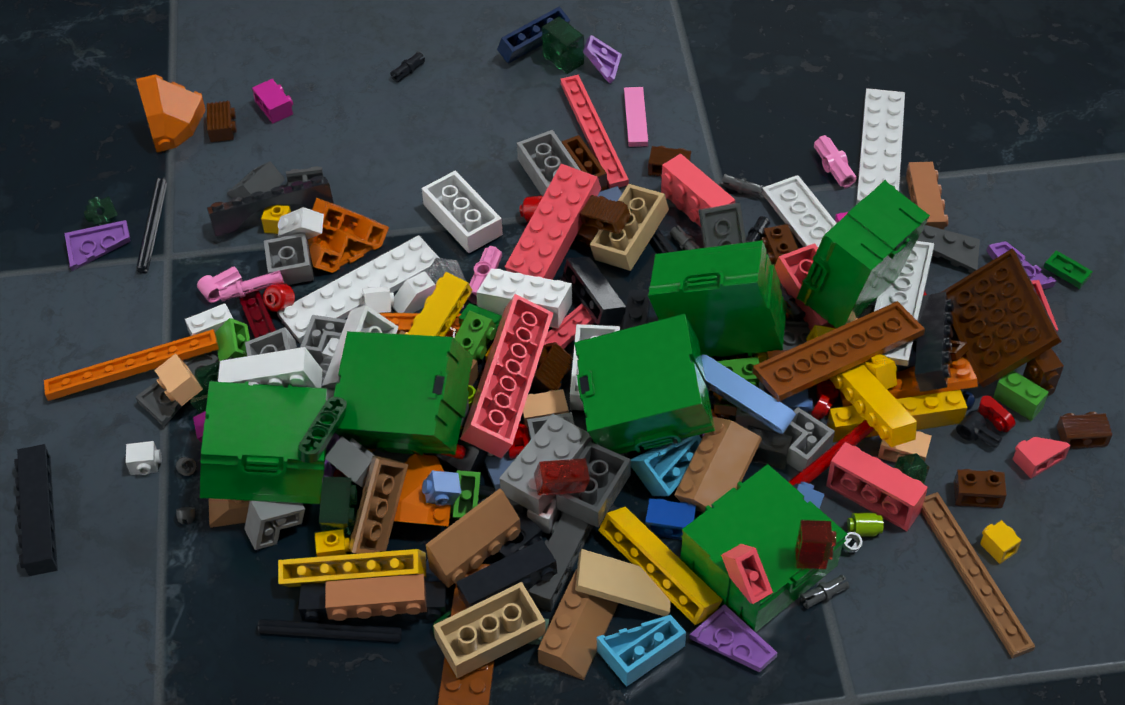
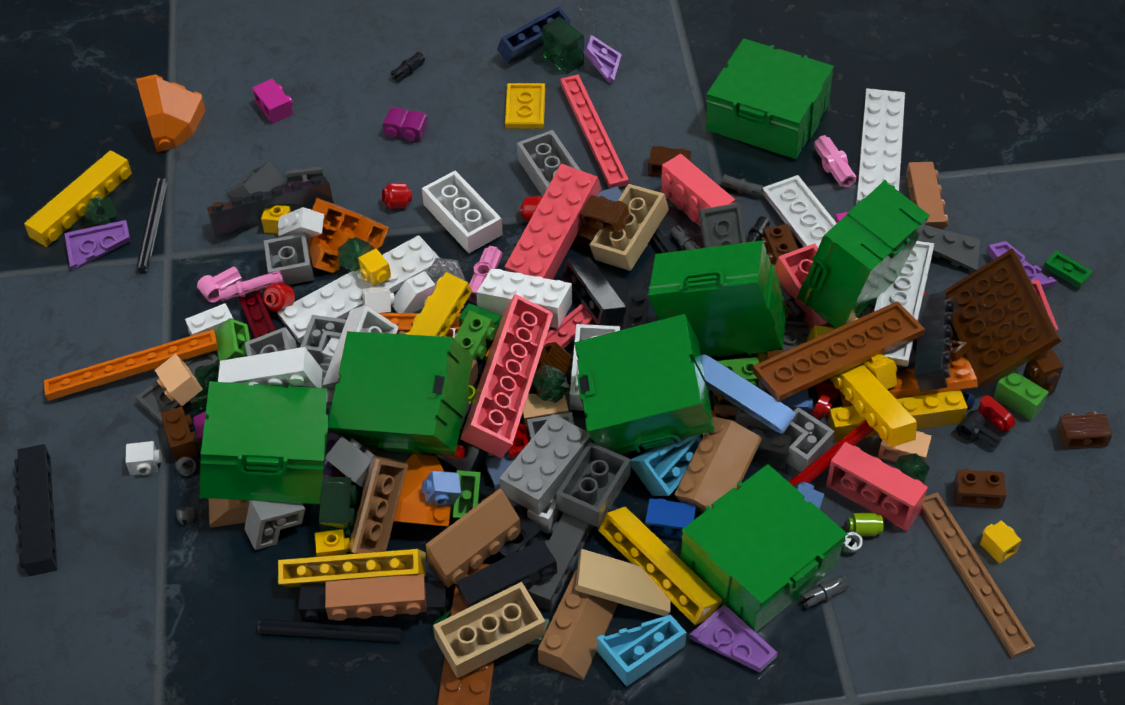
reddish brown brick [207,100,237,142] -> none
dark green beam [298,397,347,463] -> none
clear red brick [534,458,590,495] -> none
reddish brown brick [561,135,607,192] -> none
bright pink tile [624,87,648,147] -> none
coral slope [721,544,773,604] -> none
clear red brick [795,520,836,569] -> none
coral slope [1012,437,1070,479] -> none
none -> yellow brick [24,150,132,247]
none -> reddish brown brick [160,407,199,462]
none -> clear green brick [338,237,371,272]
none -> yellow brick [358,248,391,287]
none -> magenta brick [382,108,428,141]
none -> red head [382,183,413,209]
none -> yellow tile [505,83,545,129]
none -> clear green brick [532,365,570,403]
none -> green piece [706,38,834,159]

